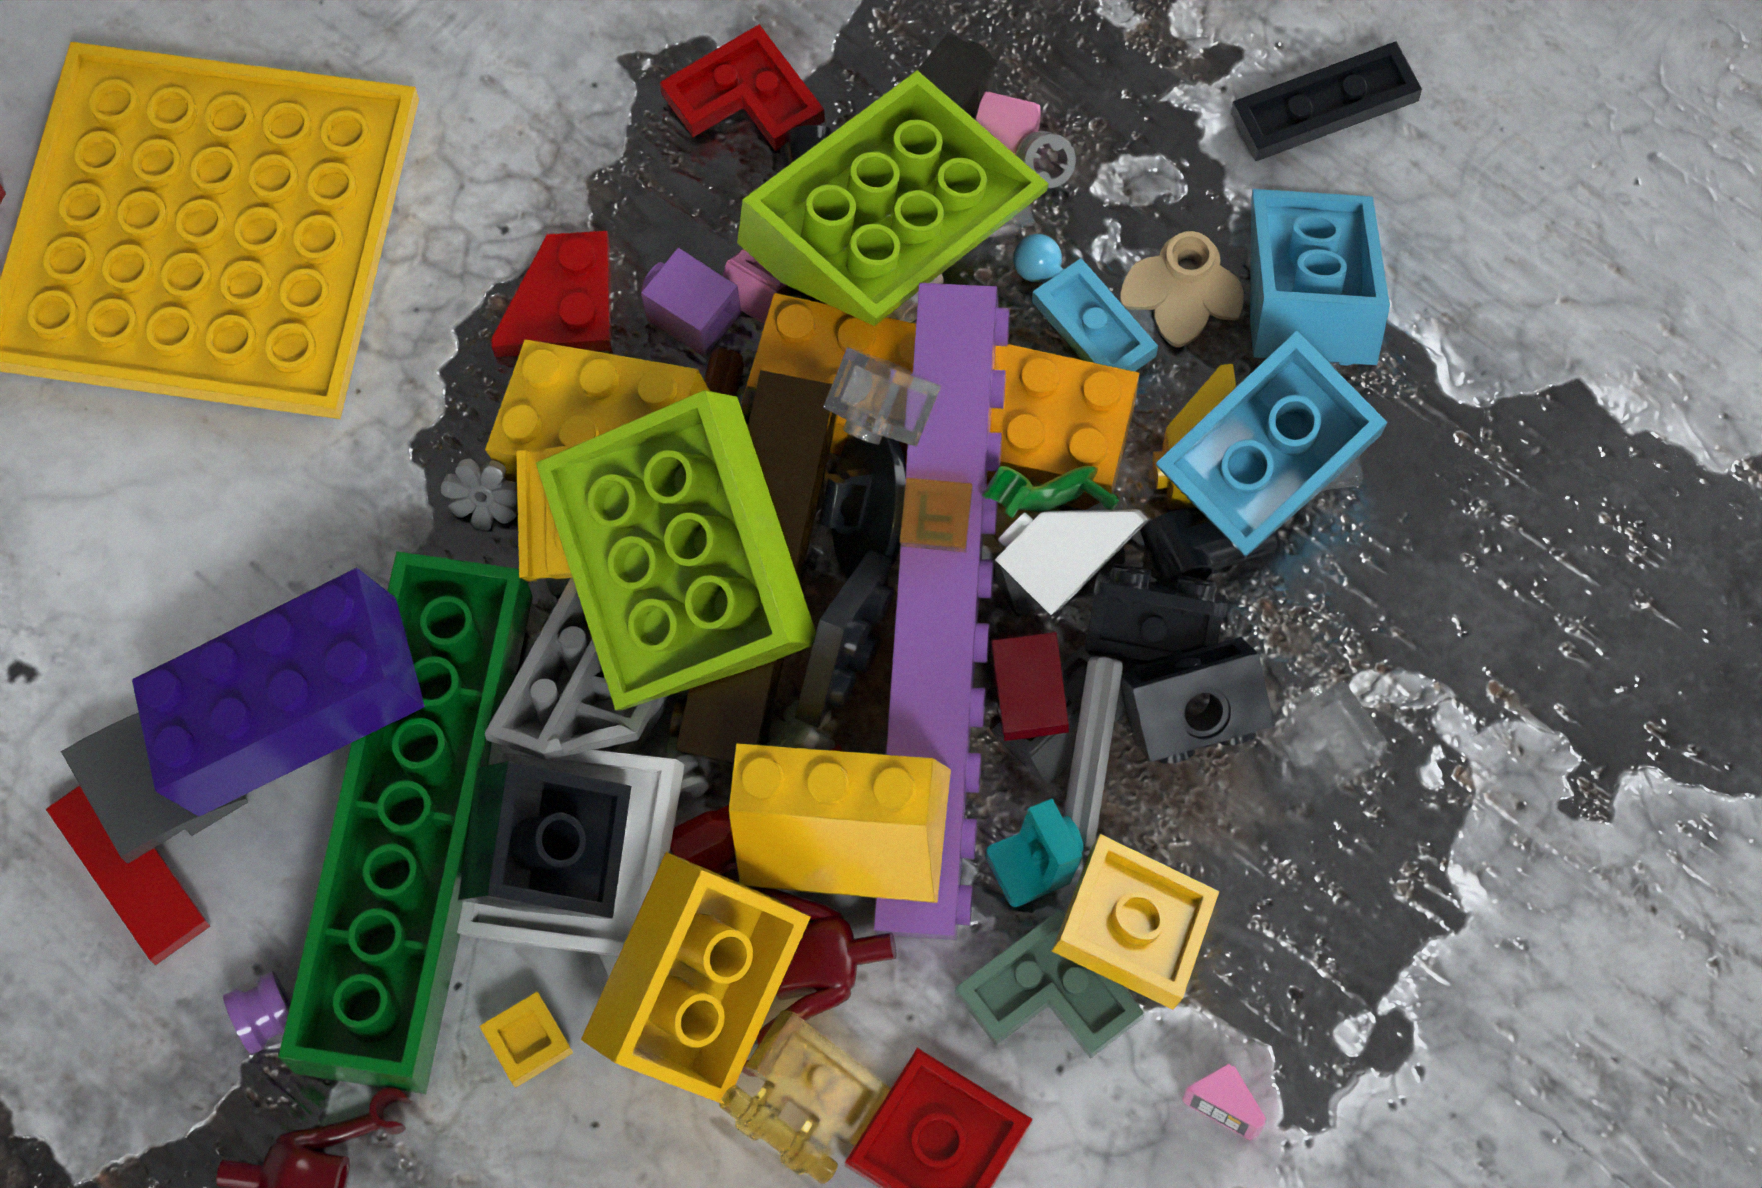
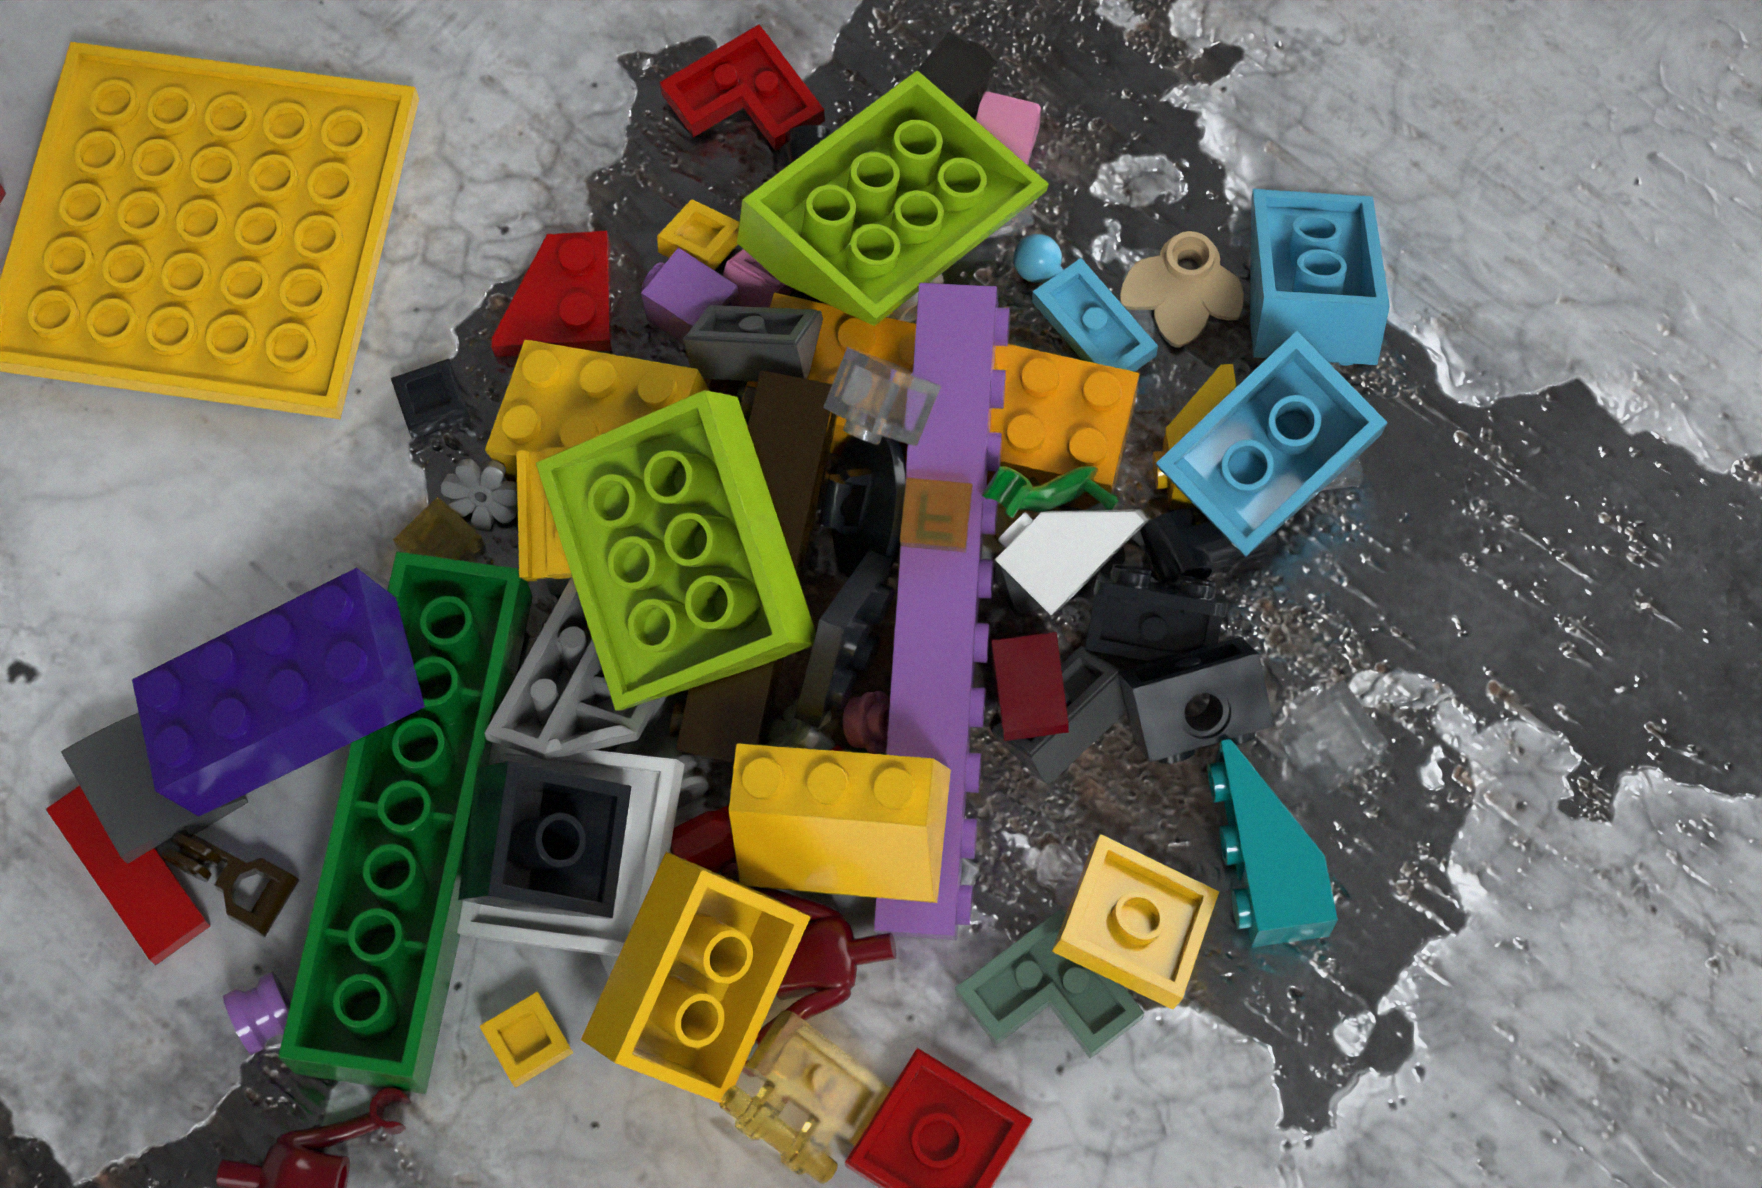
teal bracket [985,798,1084,907] -> none
light grey bush [1016,131,1076,188] -> none
light grey axle [1063,656,1123,851] -> none
bright pink slope [1182,1063,1266,1140] -> none
black plate [1231,41,1422,162] -> none
none -> dark brown piece [162,833,299,937]
none -> black tile [391,358,471,439]
none -> clear yellow tile [393,497,484,561]
none -> yellow plate [657,199,740,271]
none -> dark grey slope [683,305,823,382]
none -> bright pink plate [843,691,890,754]
none -> teal slope [1207,739,1338,948]

